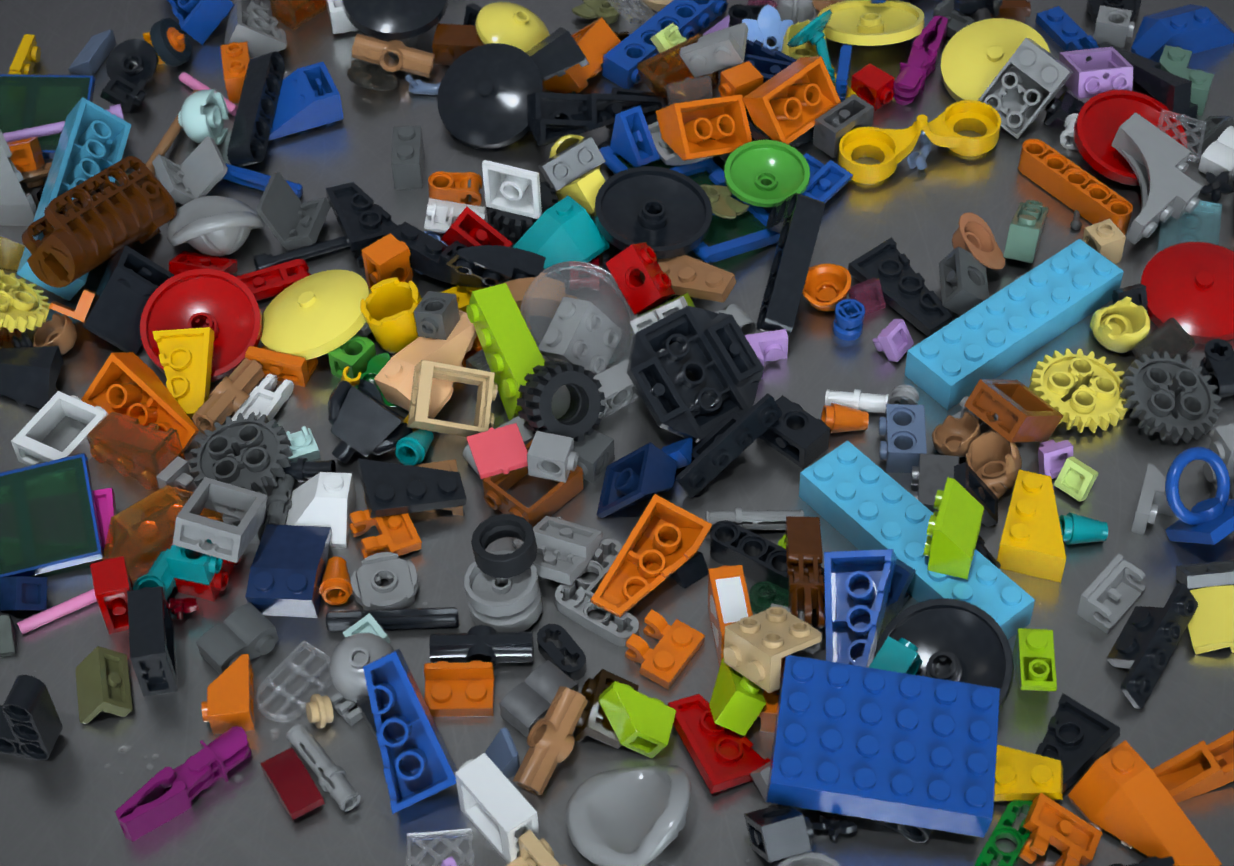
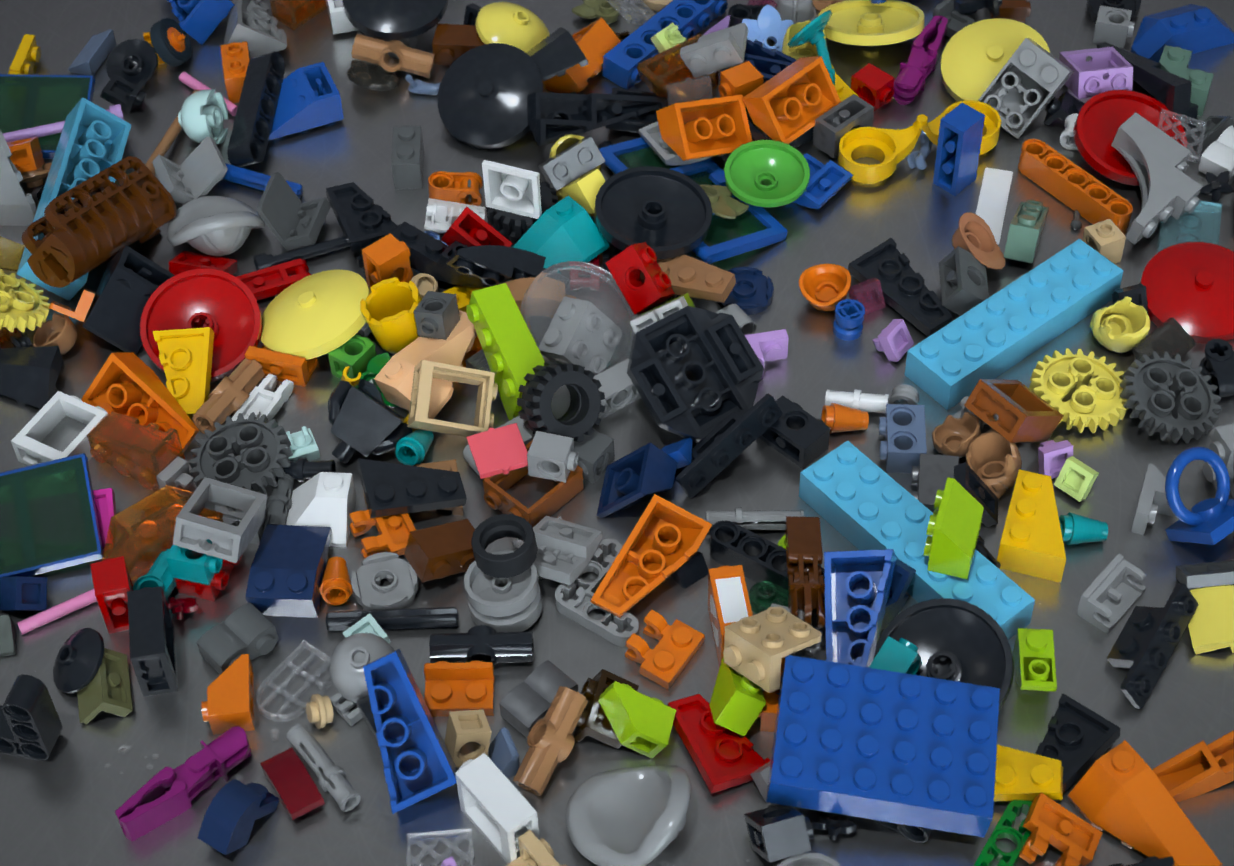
black beam [537,624,586,681] -> none
blue slope [610,106,660,167] -> none
black beam [756,193,825,337] -> none
blue tile [835,45,852,102] -> none
blue hinge [1035,6,1099,52] -> none
none -> black dish [53,628,104,693]
none -> dark blue brick [197,779,280,855]
none -> reddish brown brick [404,519,475,582]
none -> tan plate [411,273,439,298]
none -> tan brick [444,709,492,767]
none -> dark blue tile [717,266,774,315]
none -> blue brick [933,103,985,196]
none -> white sticker [976,168,1013,245]

